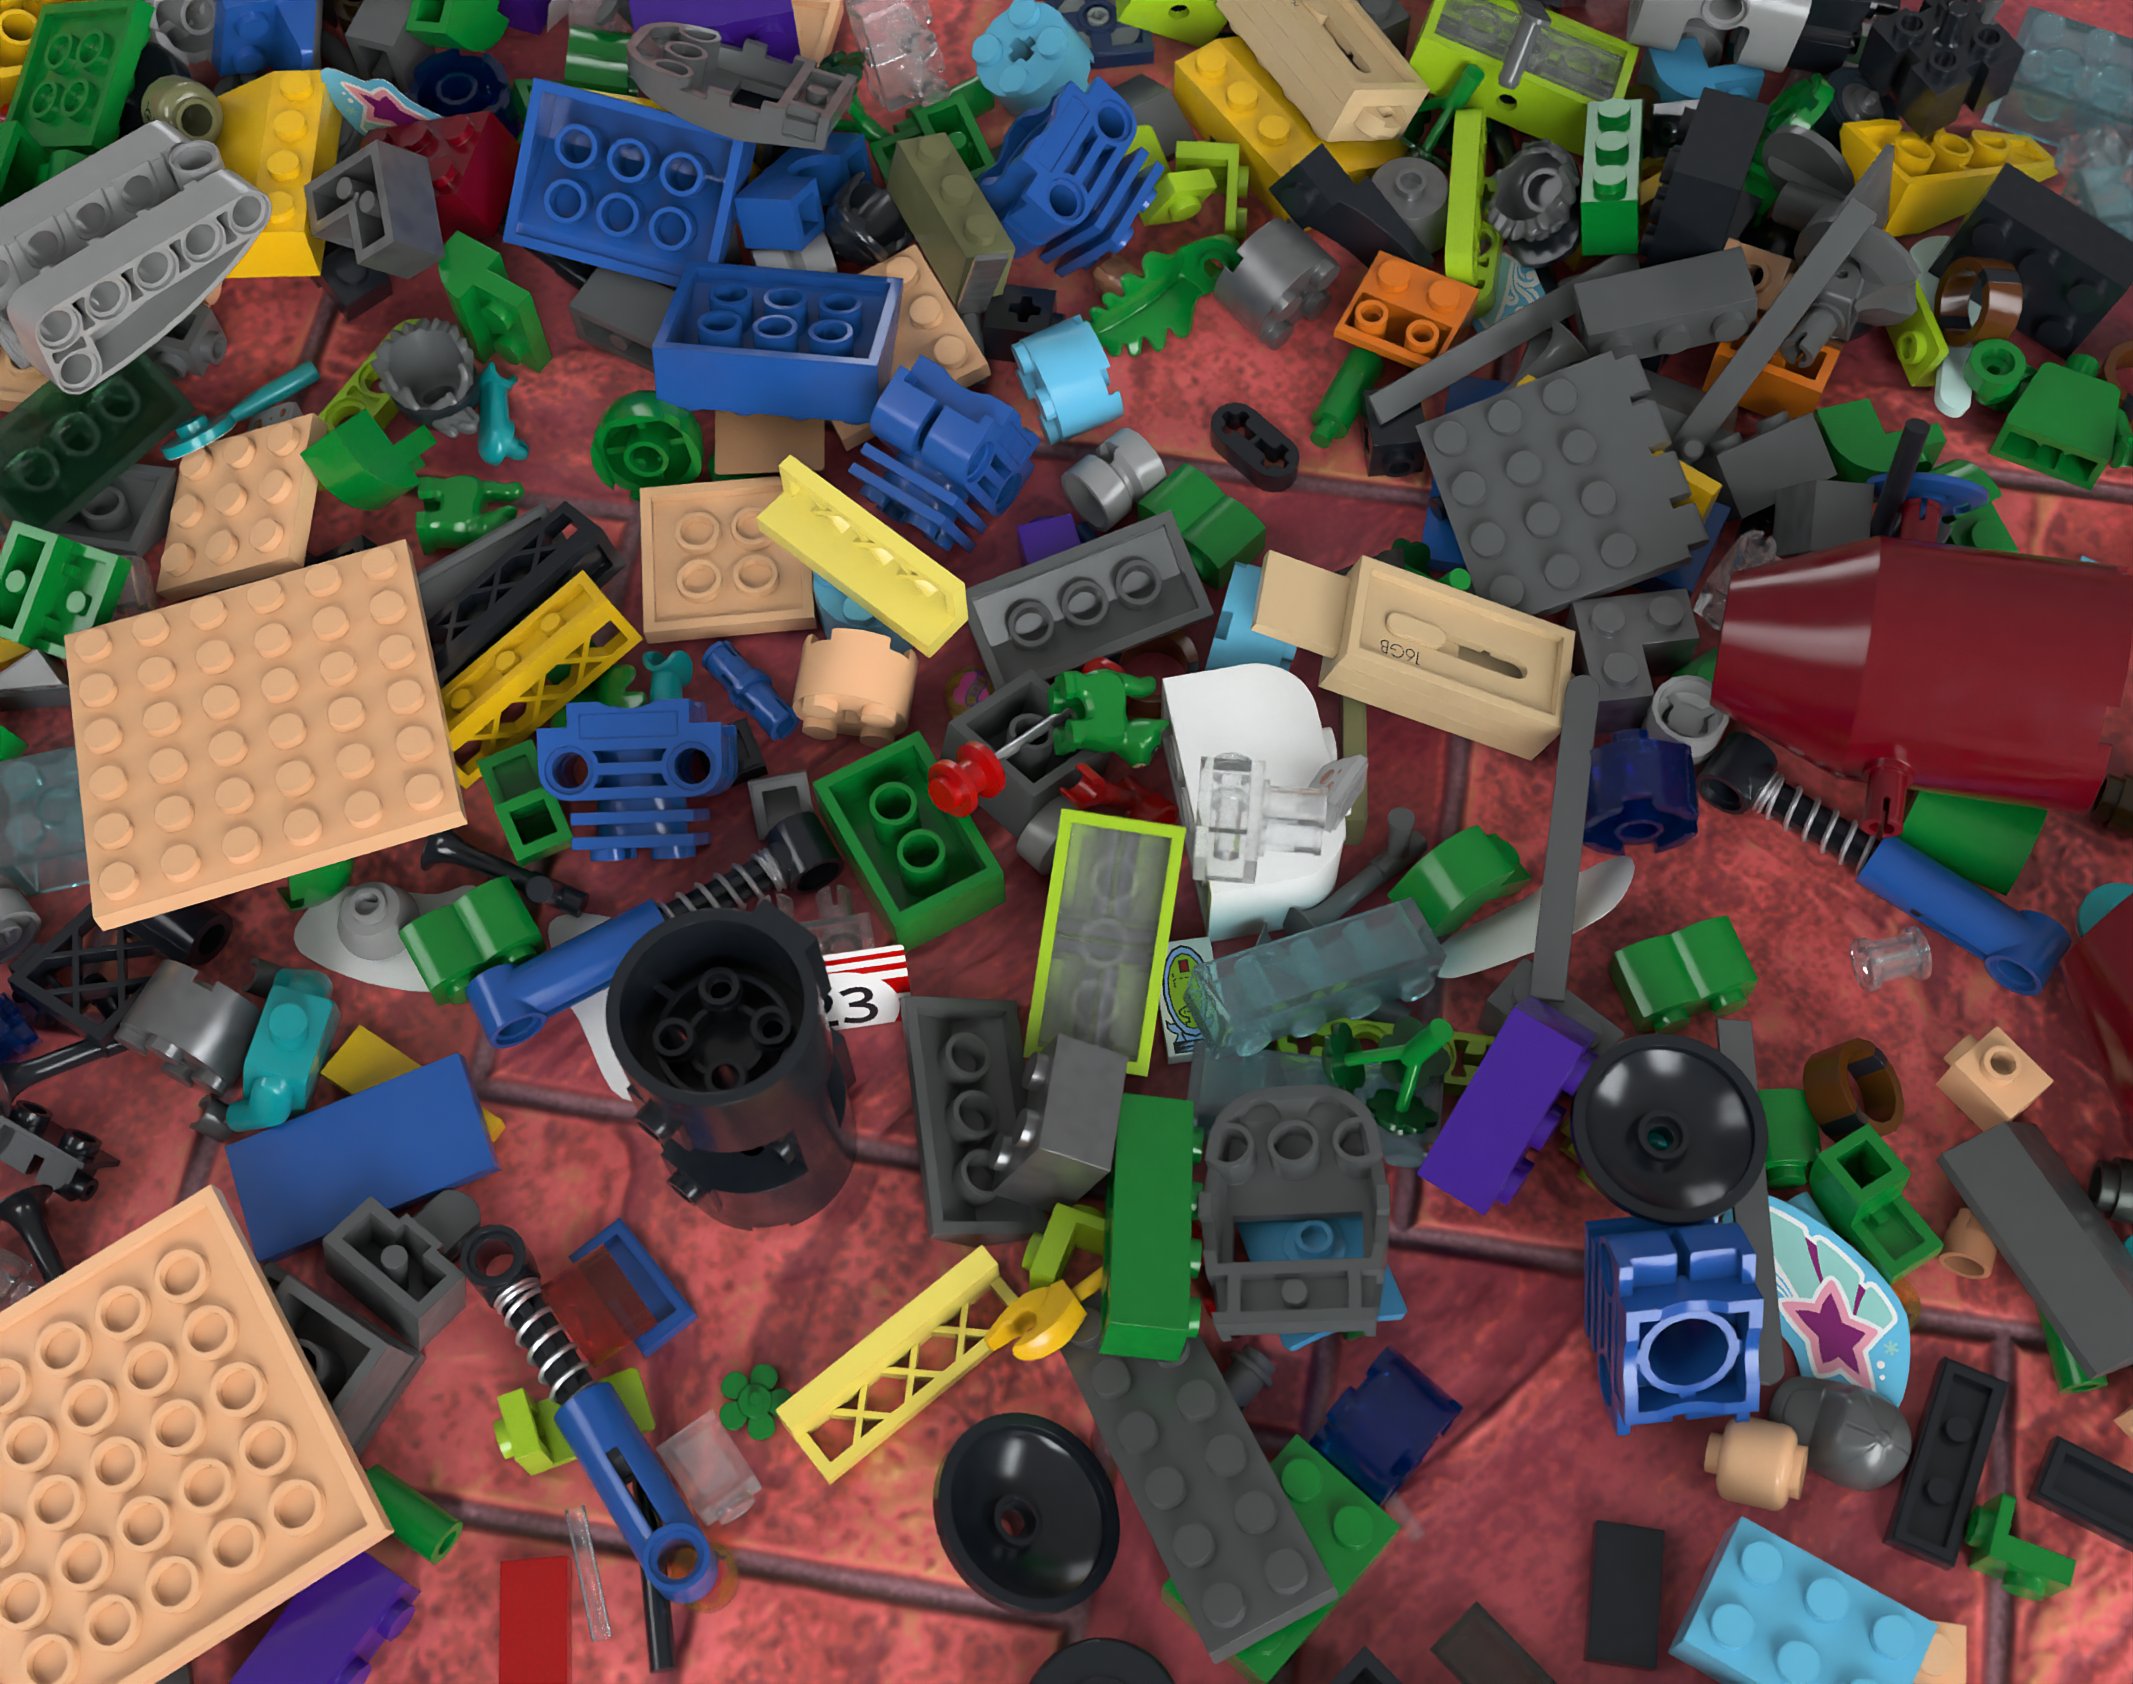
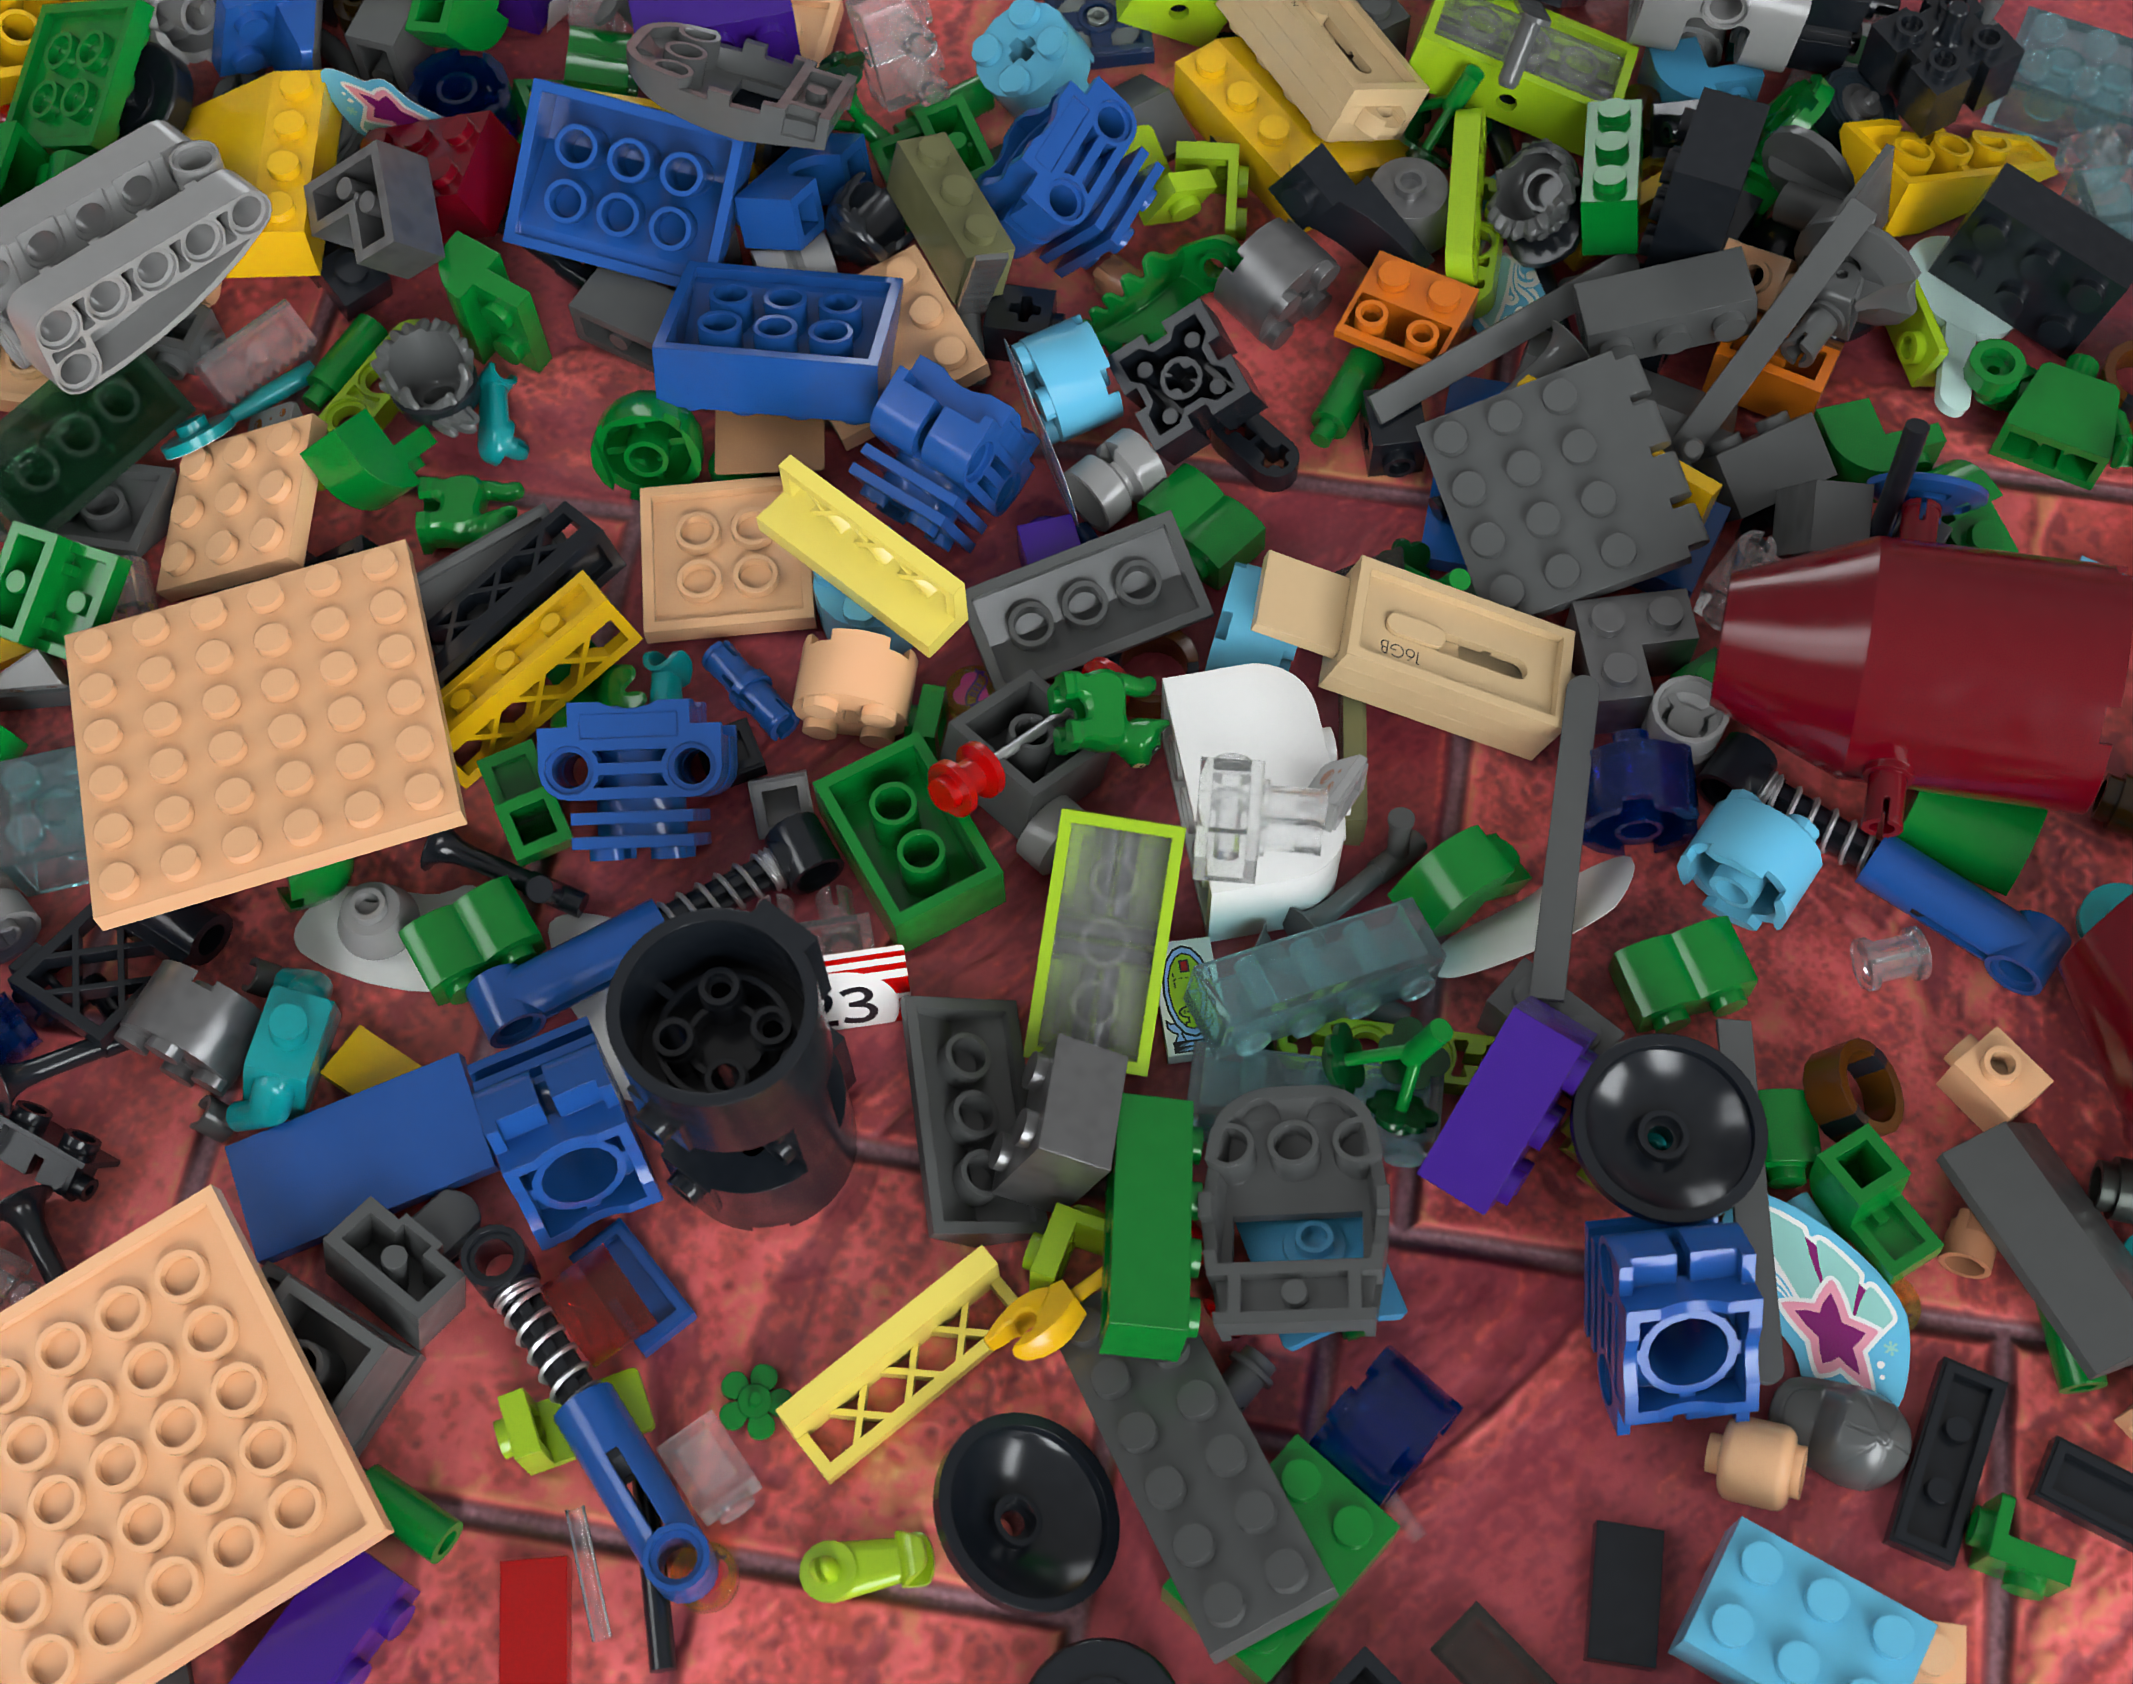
olive head [141,75,224,143] -> none
red brick [1059,763,1179,825] -> none
reddish brown piece [1933,257,2023,348] -> none
none -> clear brick [192,298,317,409]
none -> green cylinder [301,314,389,412]
none -> blue piece [467,1016,664,1251]
none -> lime piece [799,1530,935,1603]
none -> green plate [904,683,949,761]
none -> sticker [1004,339,1079,527]
none -> black brick [1107,298,1268,466]
none -> medium azure brick [1677,789,1823,931]

